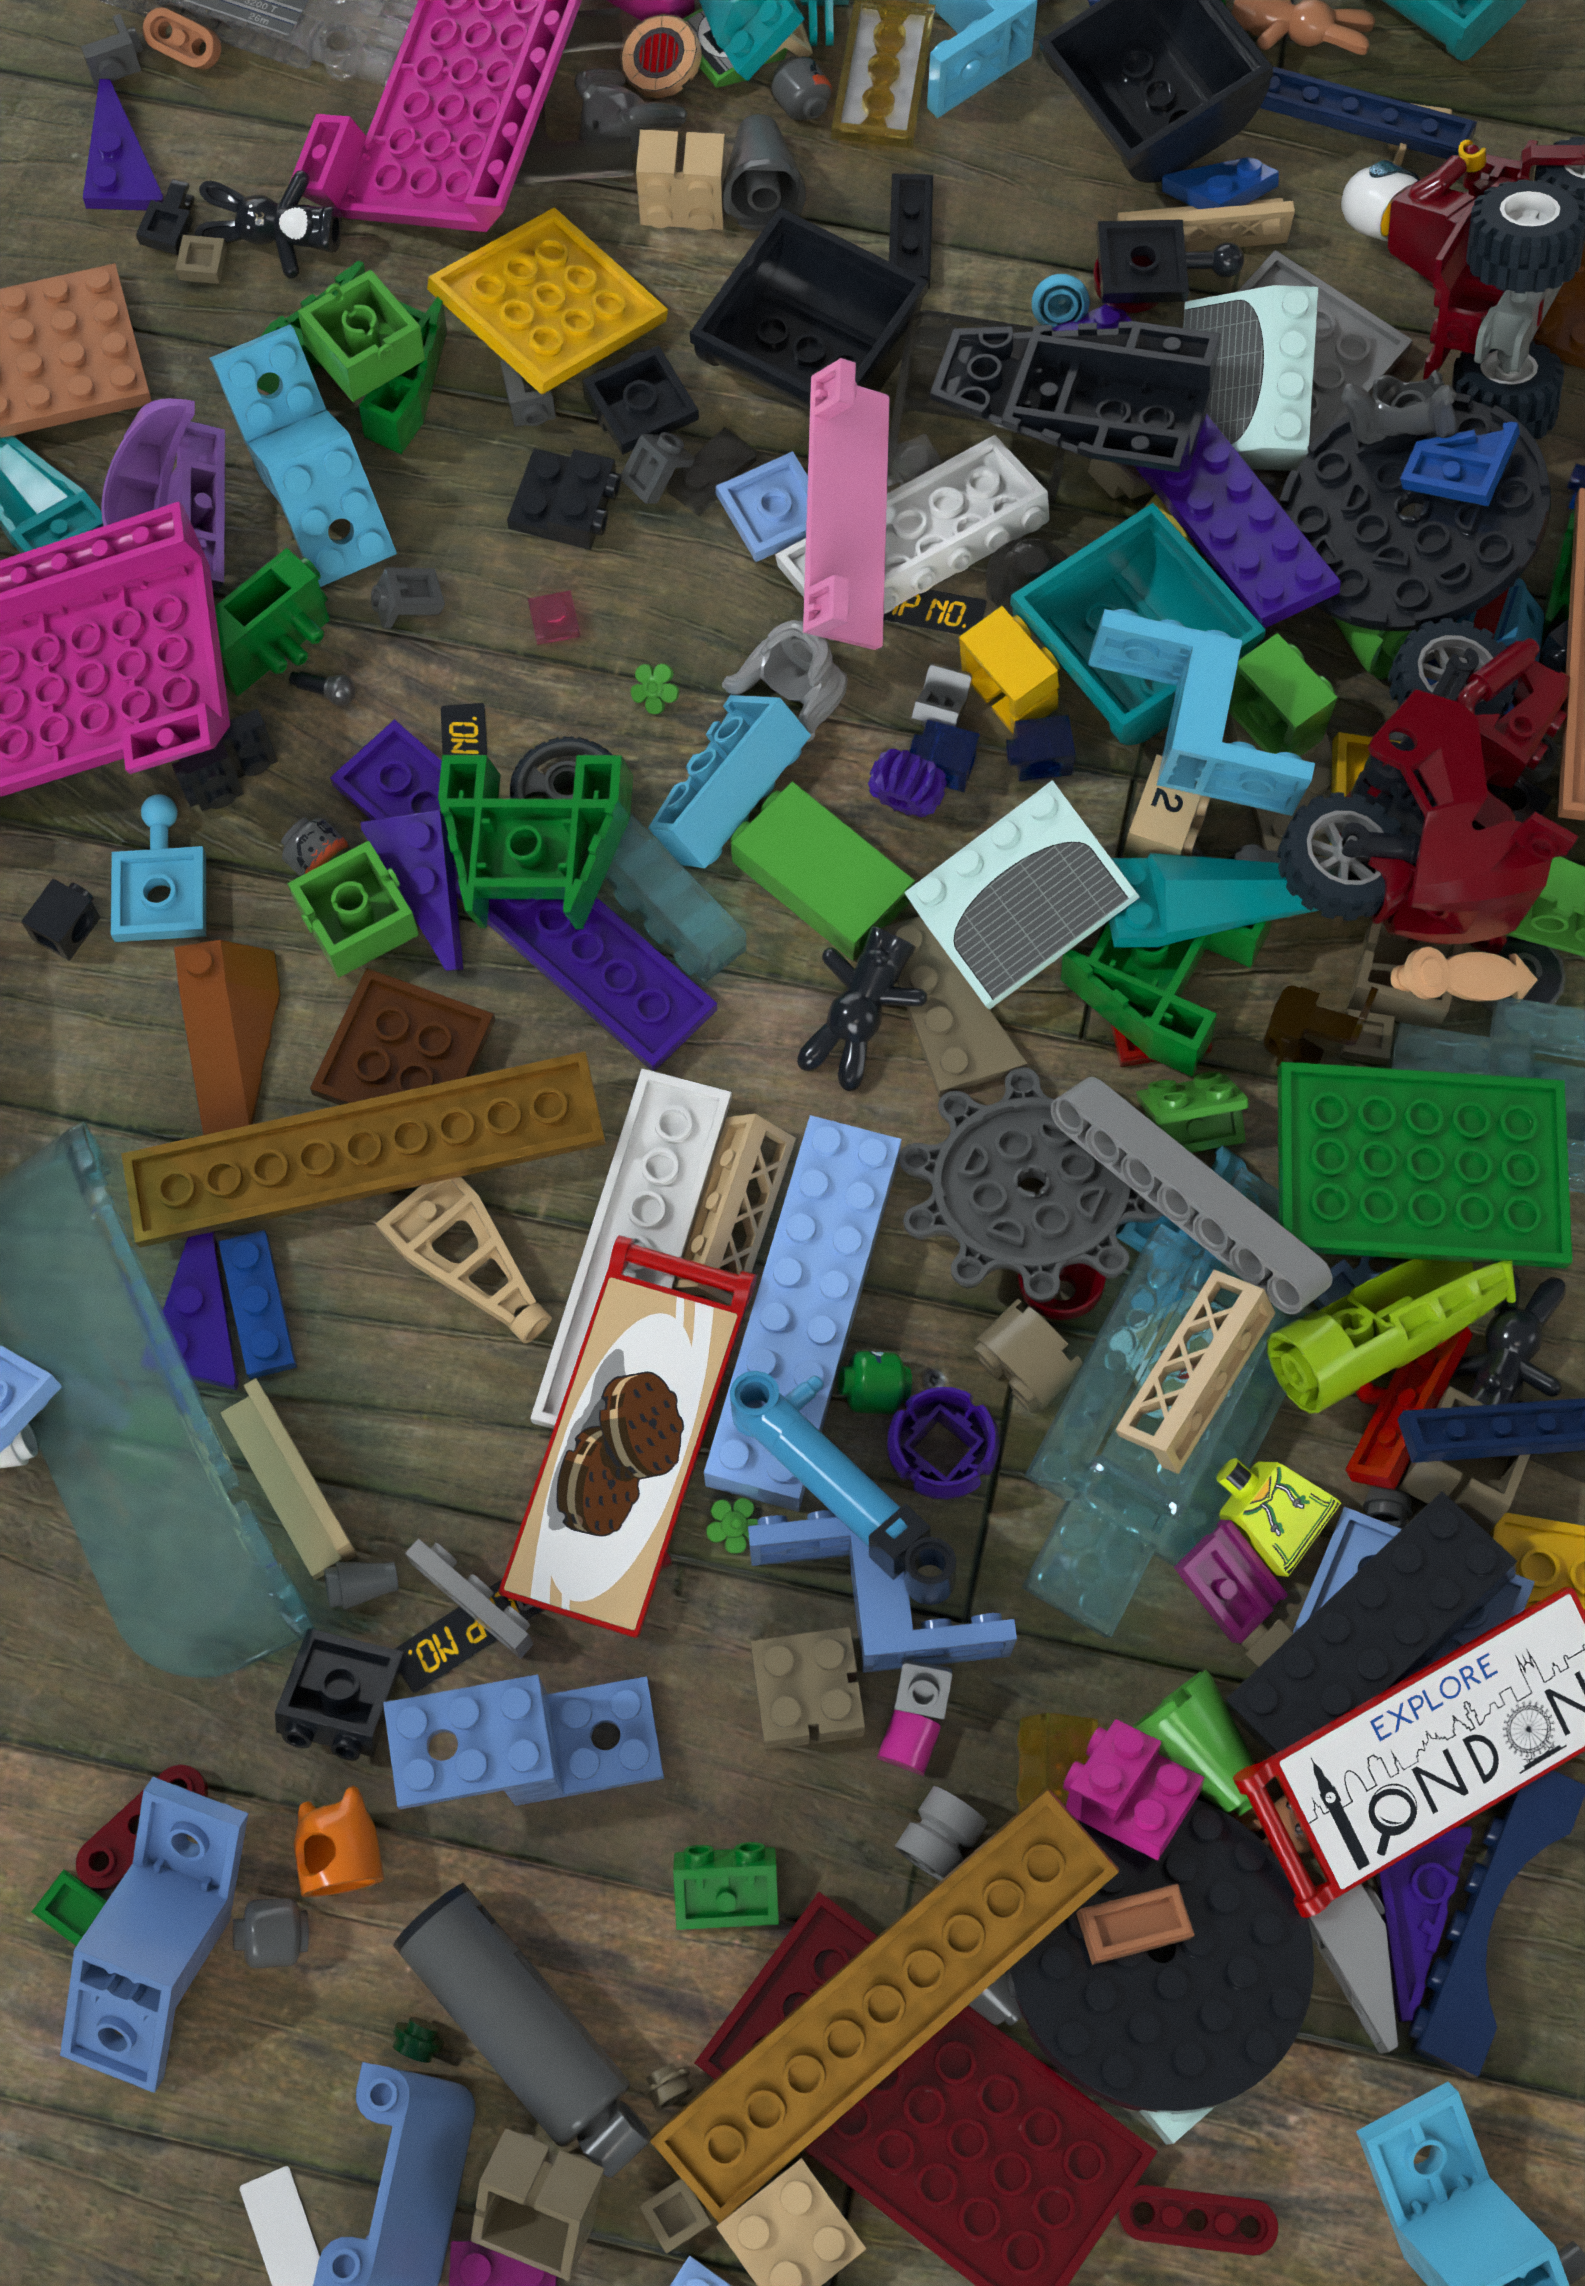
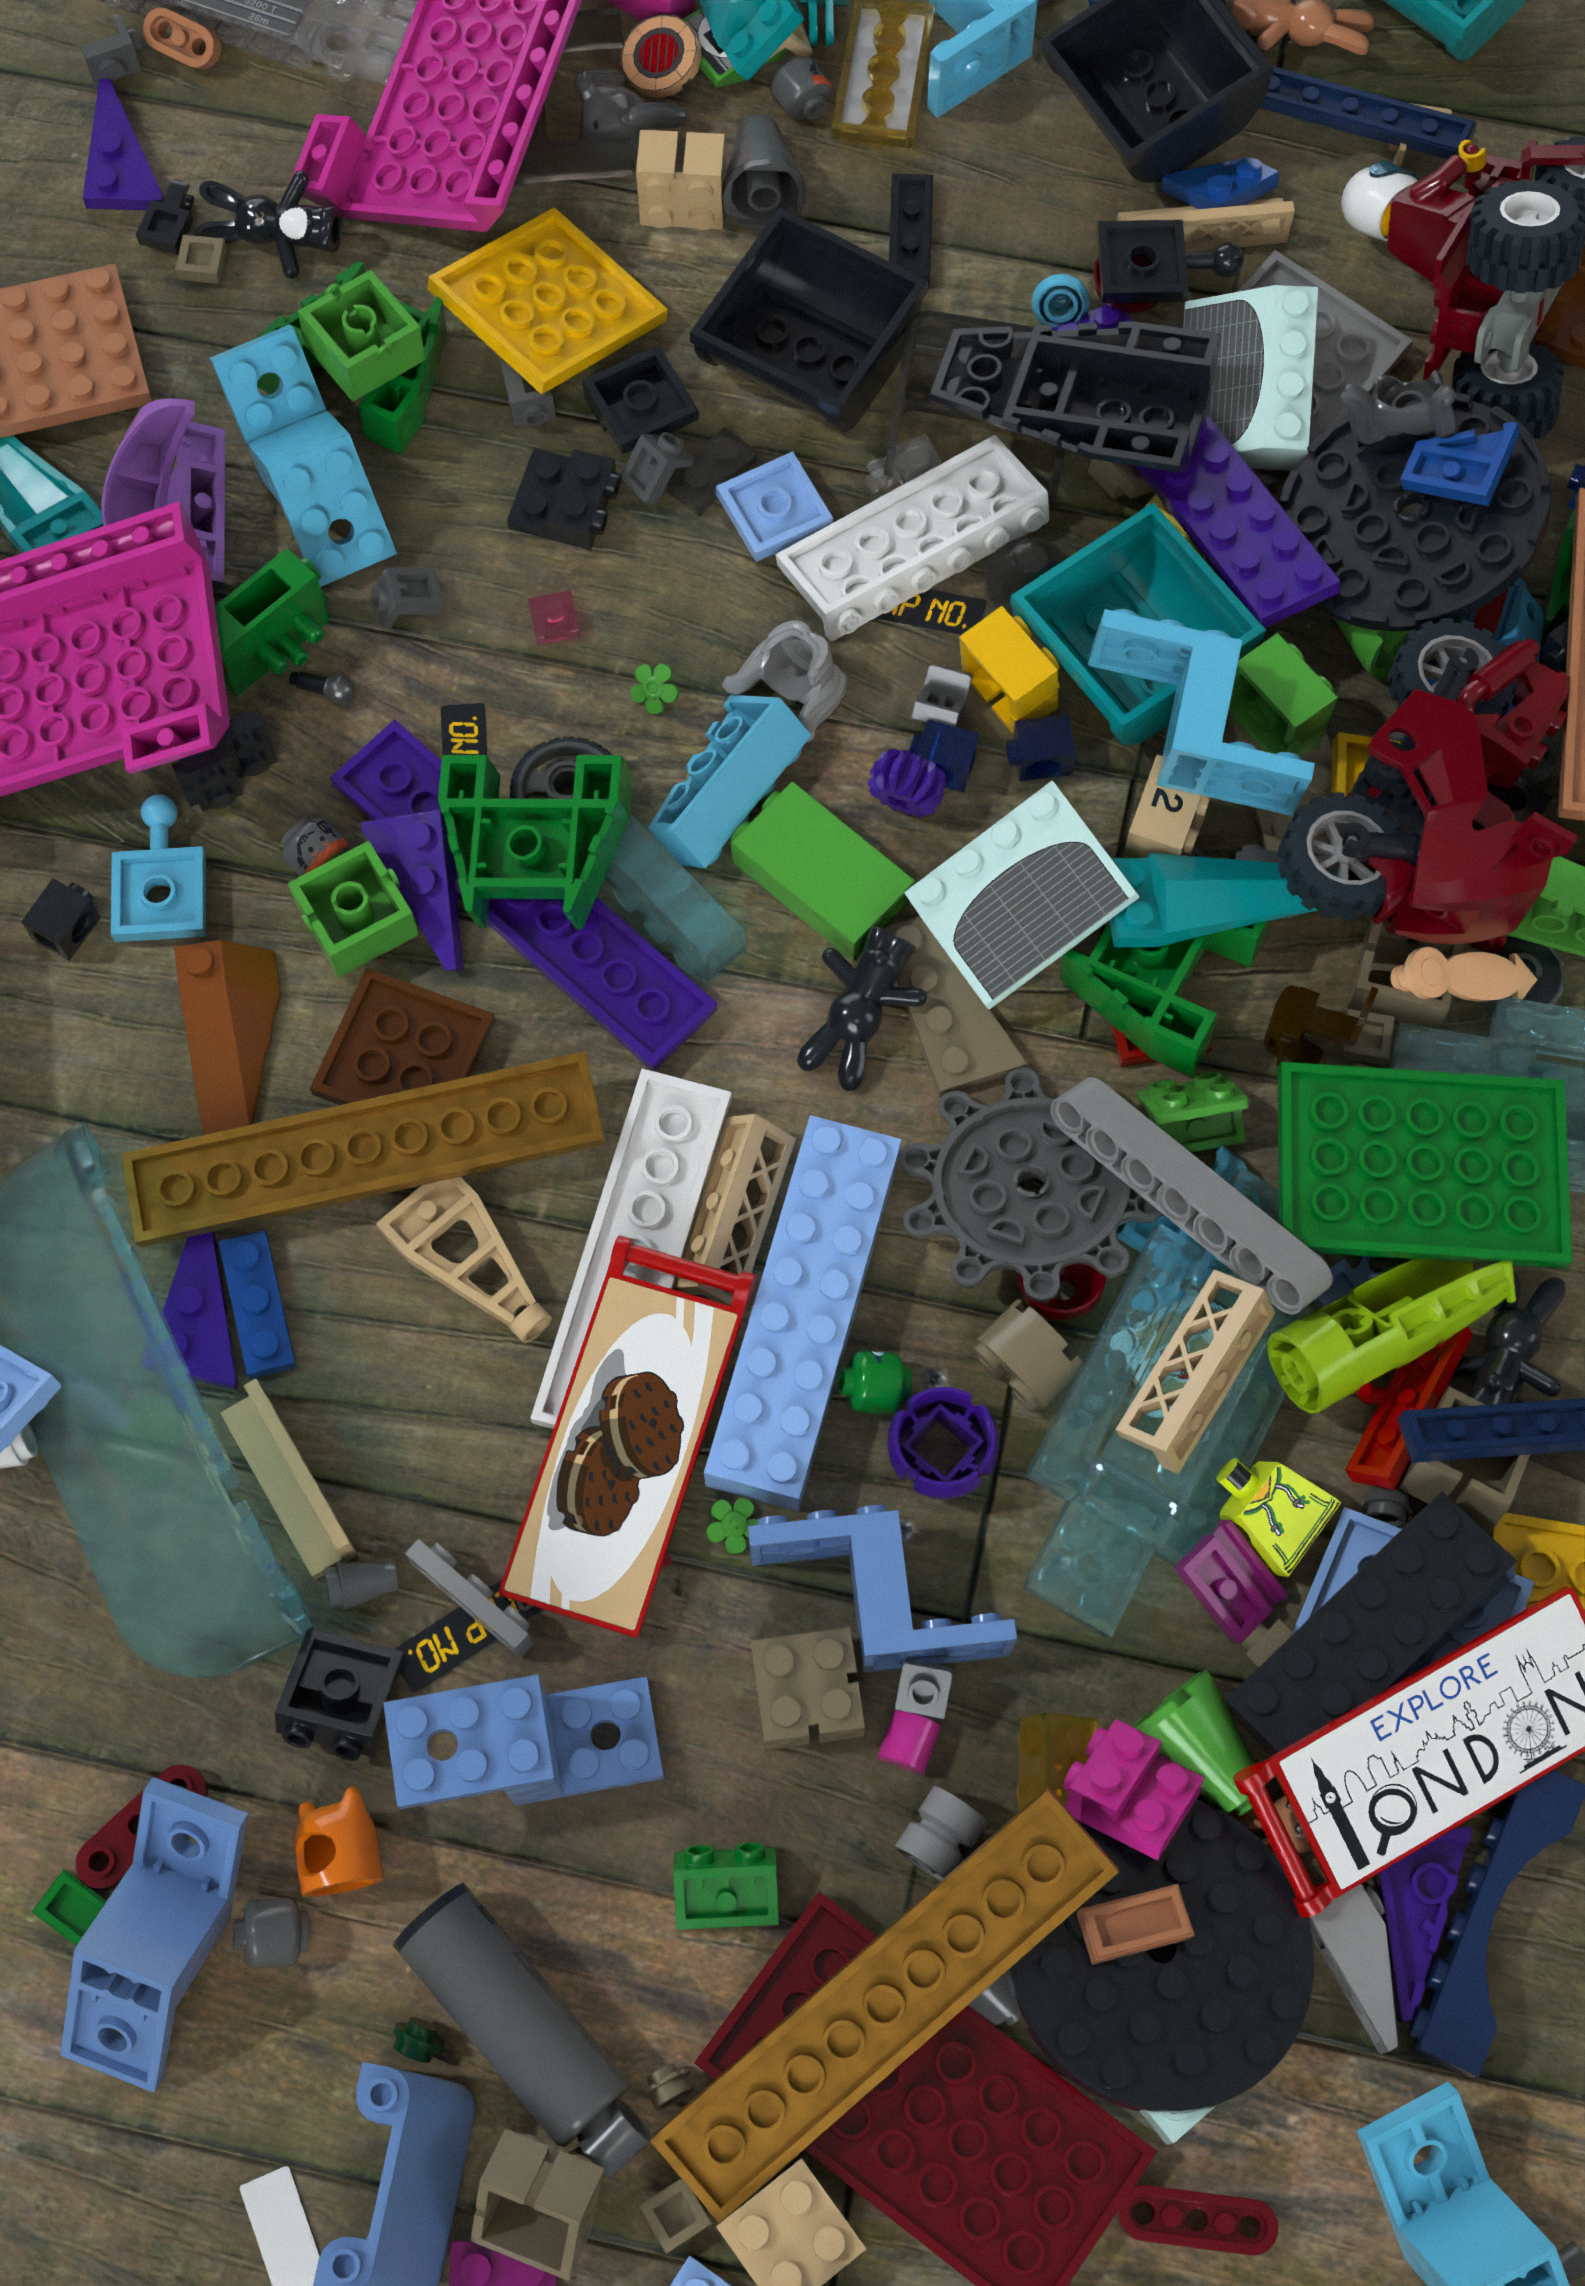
dark azure piece [730,1371,956,1605] -> none
bright pink bracket [803,358,889,650] -> none

